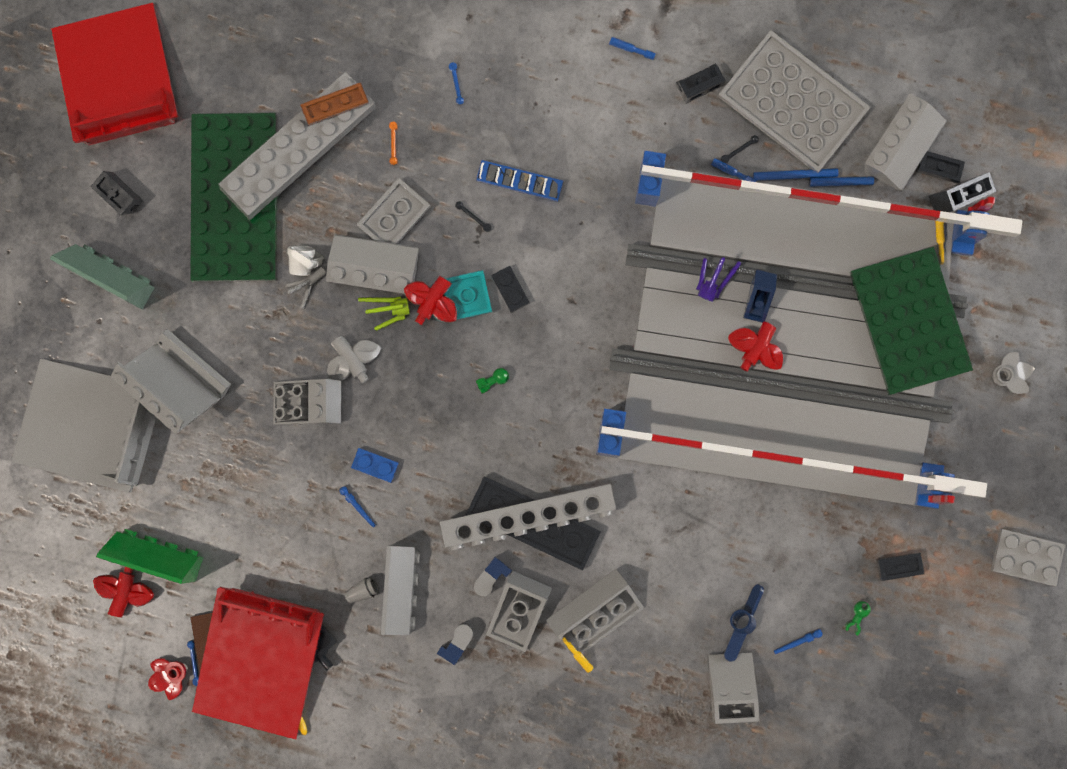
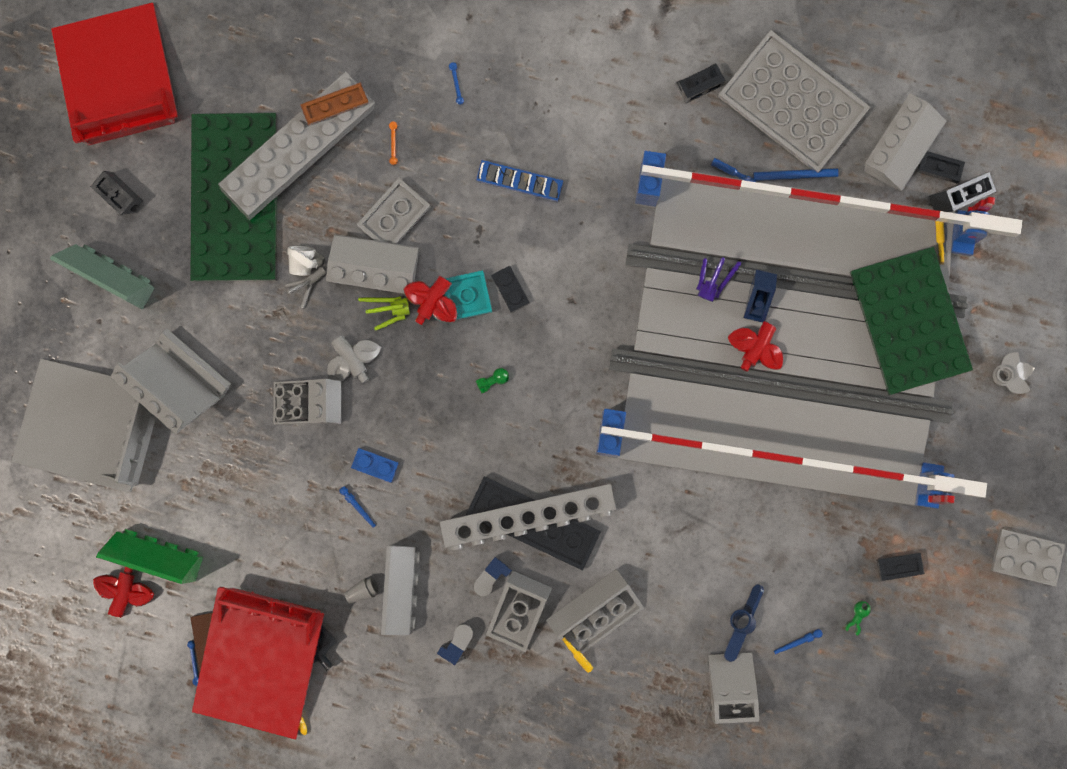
red plate [148,658,186,700] -> none
black hinge [455,201,491,232] -> none
blue piece [609,37,655,60] -> none
black hinge [721,135,759,163] -> none
blue bar [809,176,874,187] -> none

